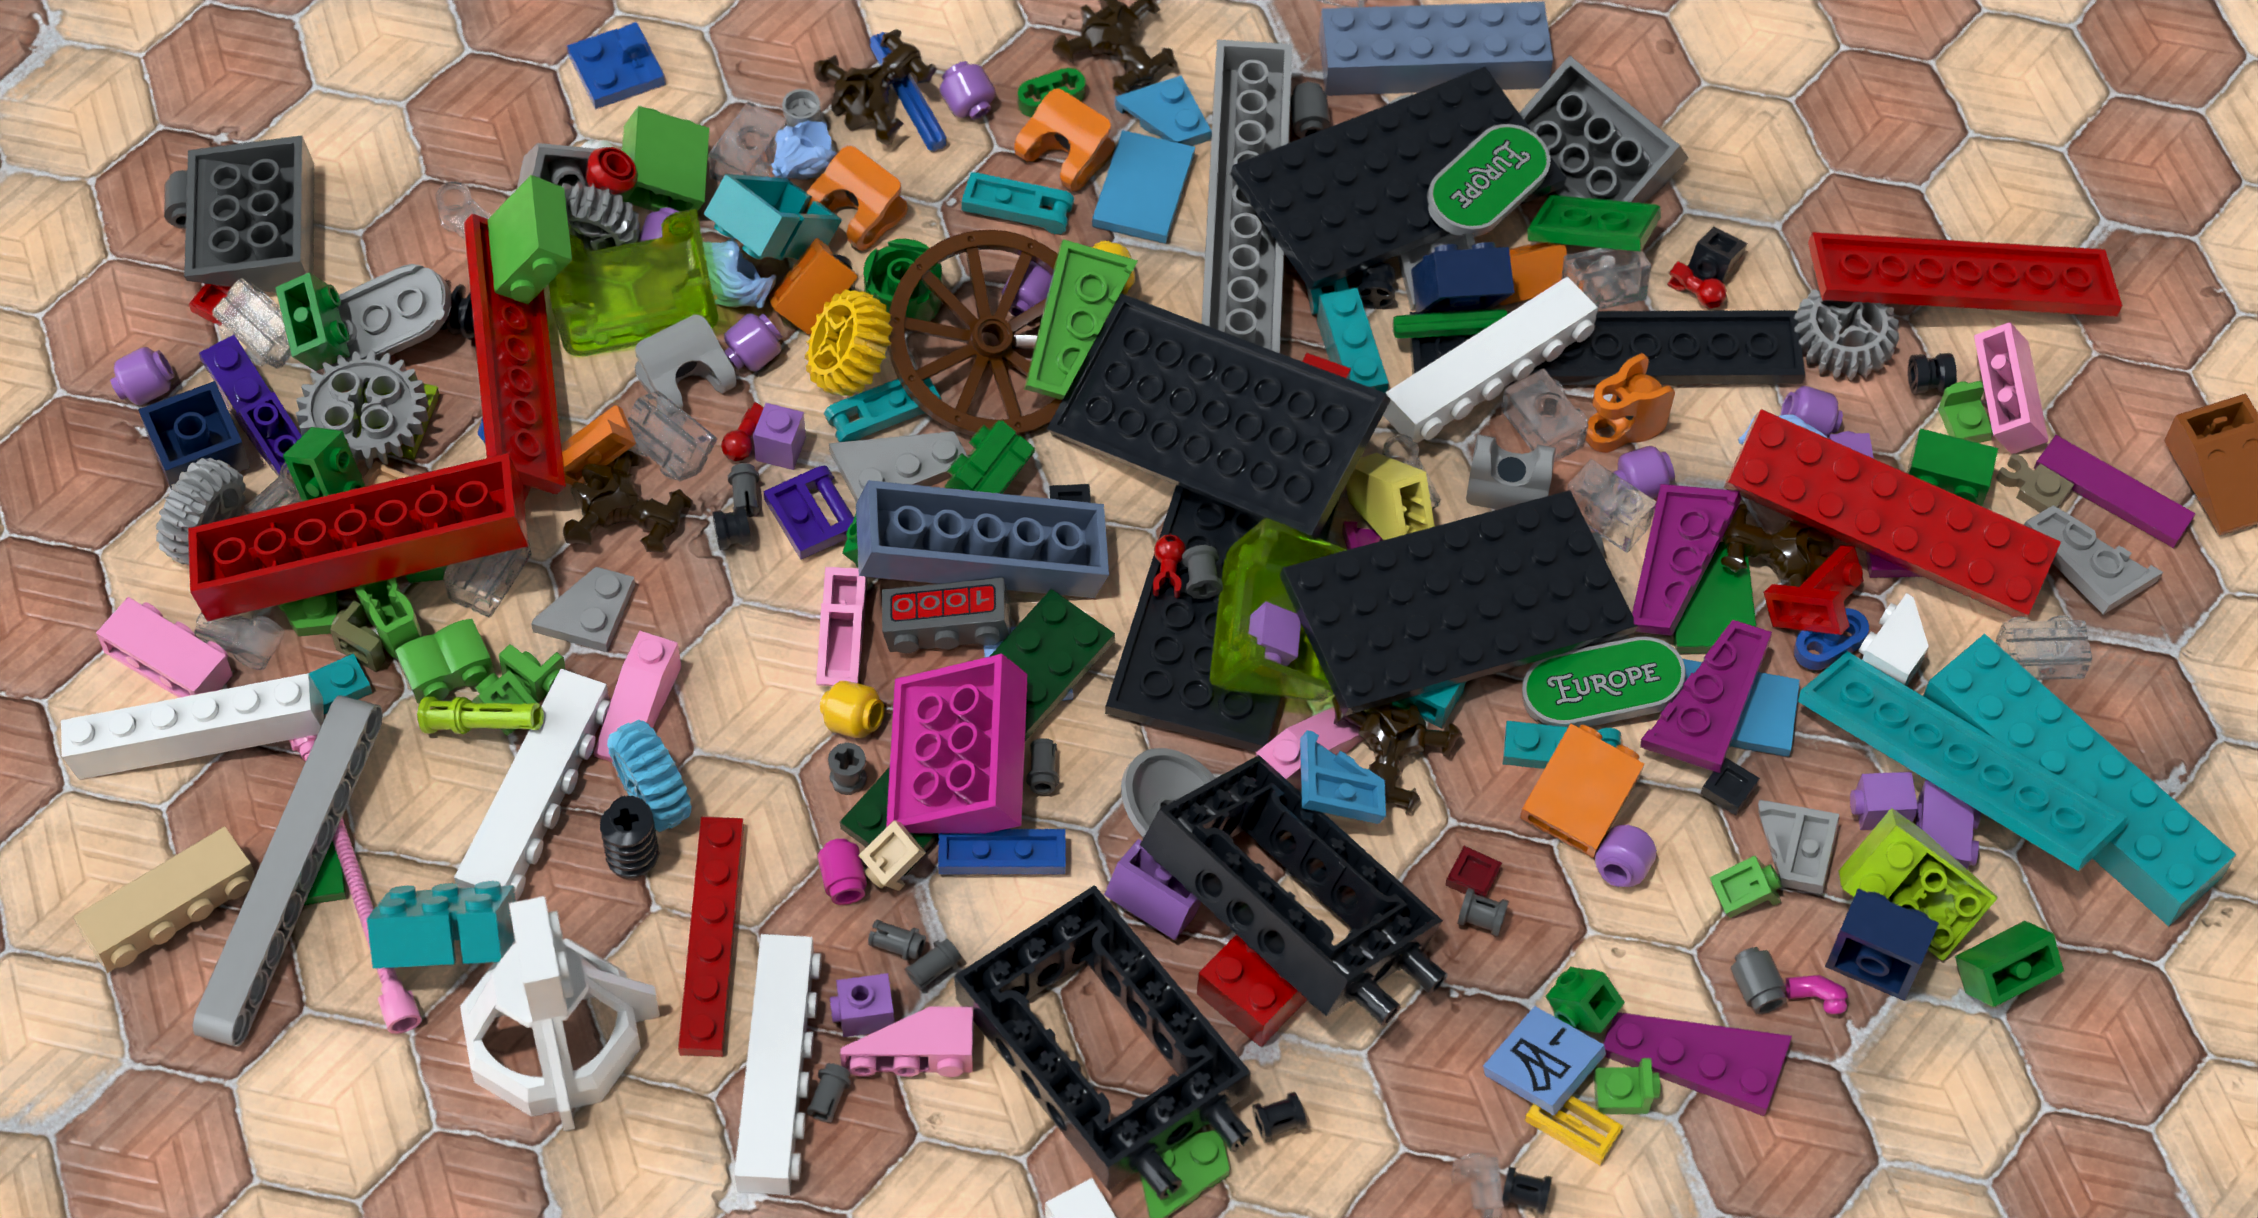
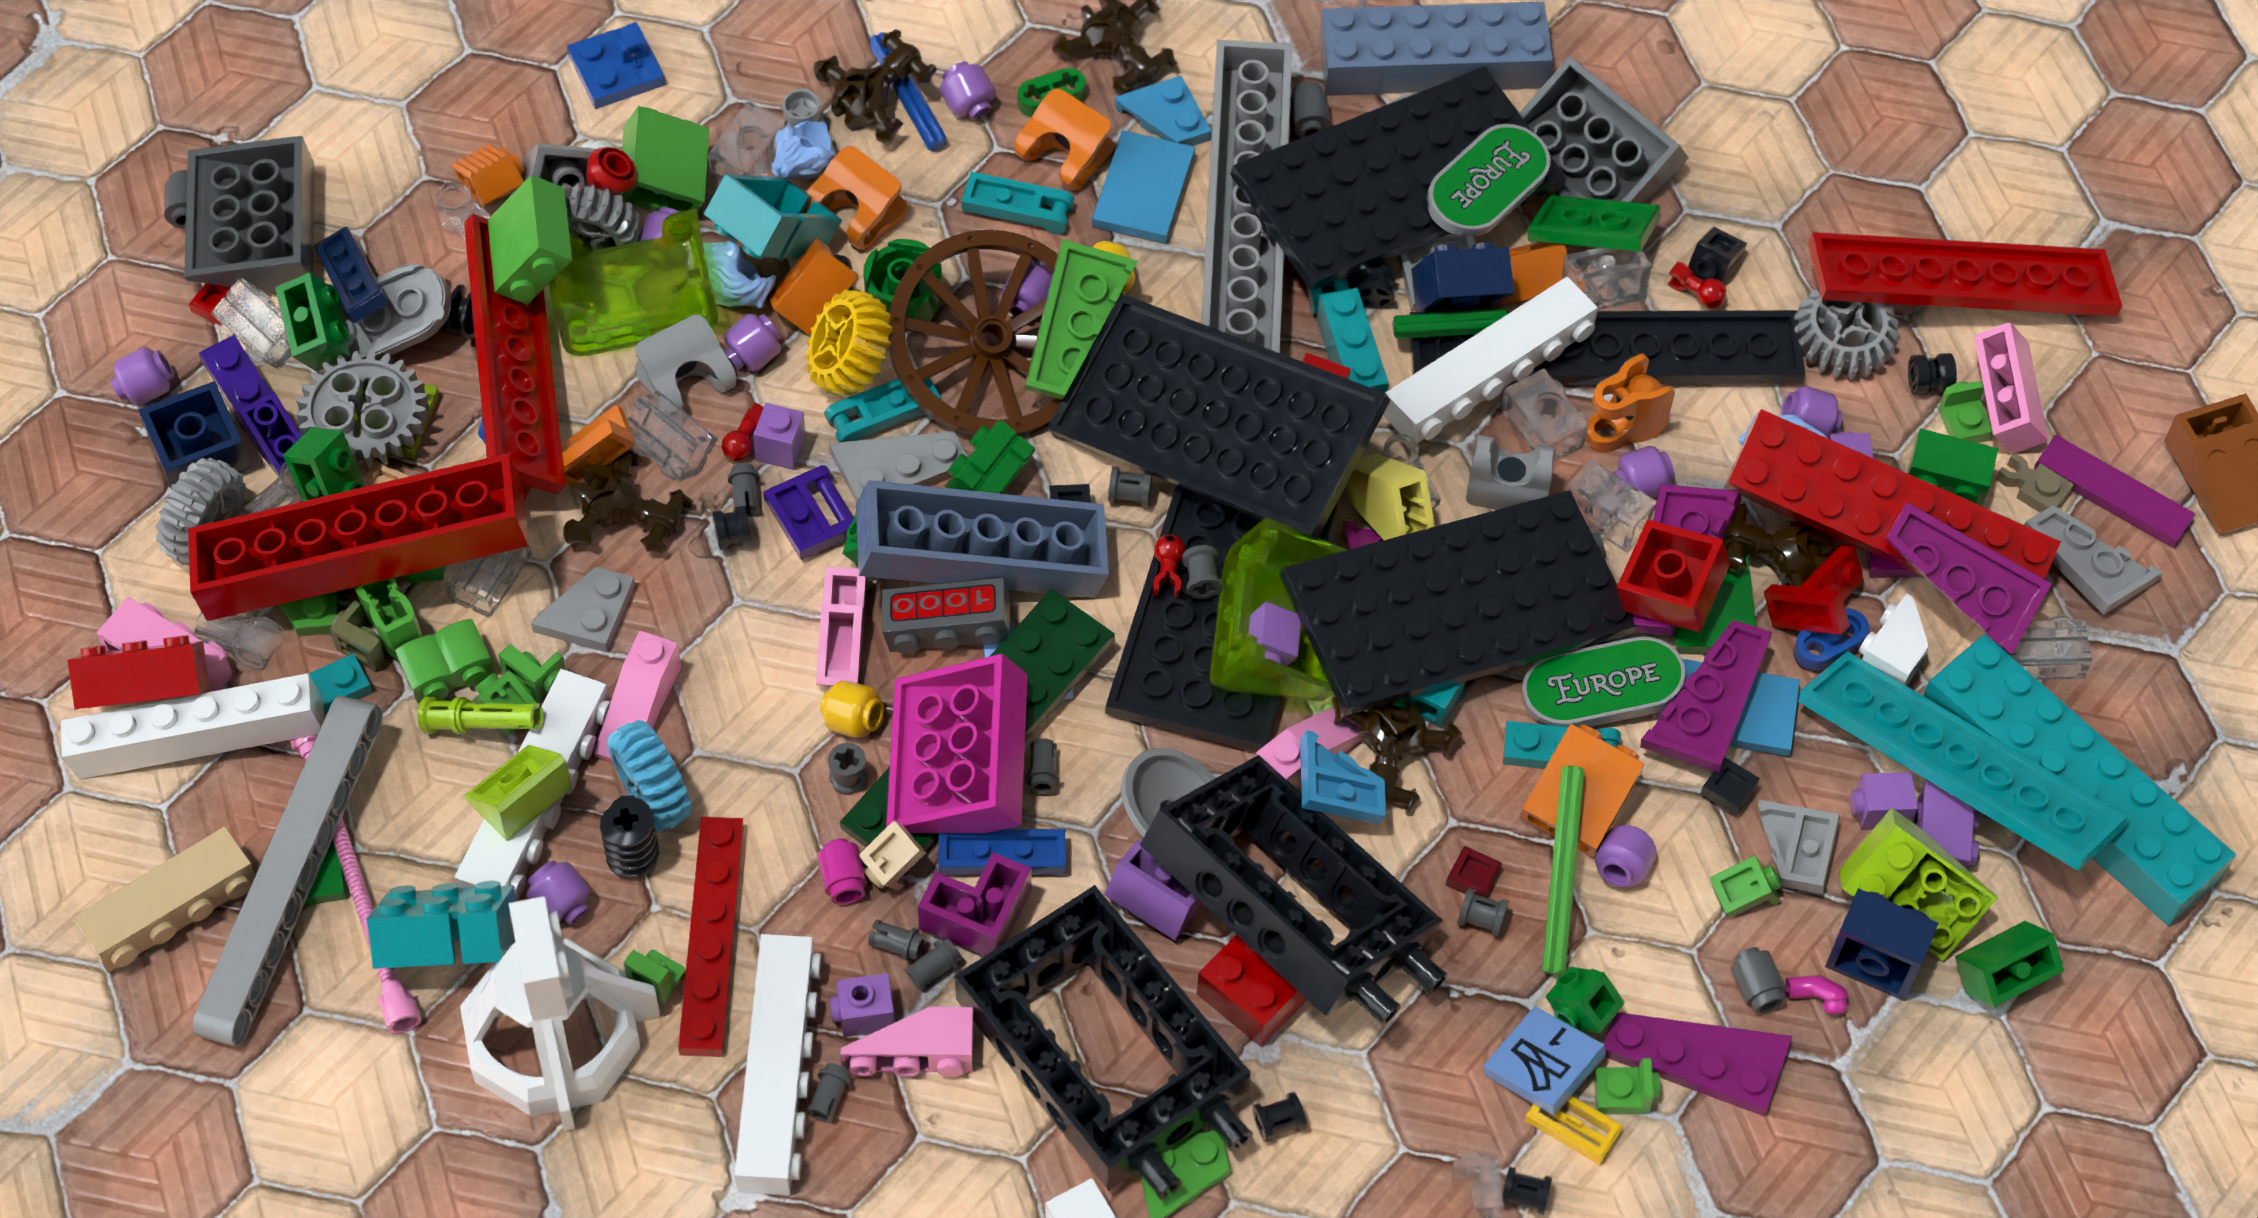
none -> red wedge [67,635,210,710]
none -> dark blue tile [314,226,388,324]
none -> orange brick [452,143,526,208]
none -> lime slope [464,744,572,841]
none -> medium lavender head [527,860,591,925]
none -> bright green bracket [623,949,686,1005]
none -> magenta brick [918,852,1032,956]
none -> dark grey bush [1108,467,1152,507]
none -> bright green axle [1542,766,1584,975]
none -> red brick [1616,519,1730,633]
none -> magenta wing [1885,503,2052,655]

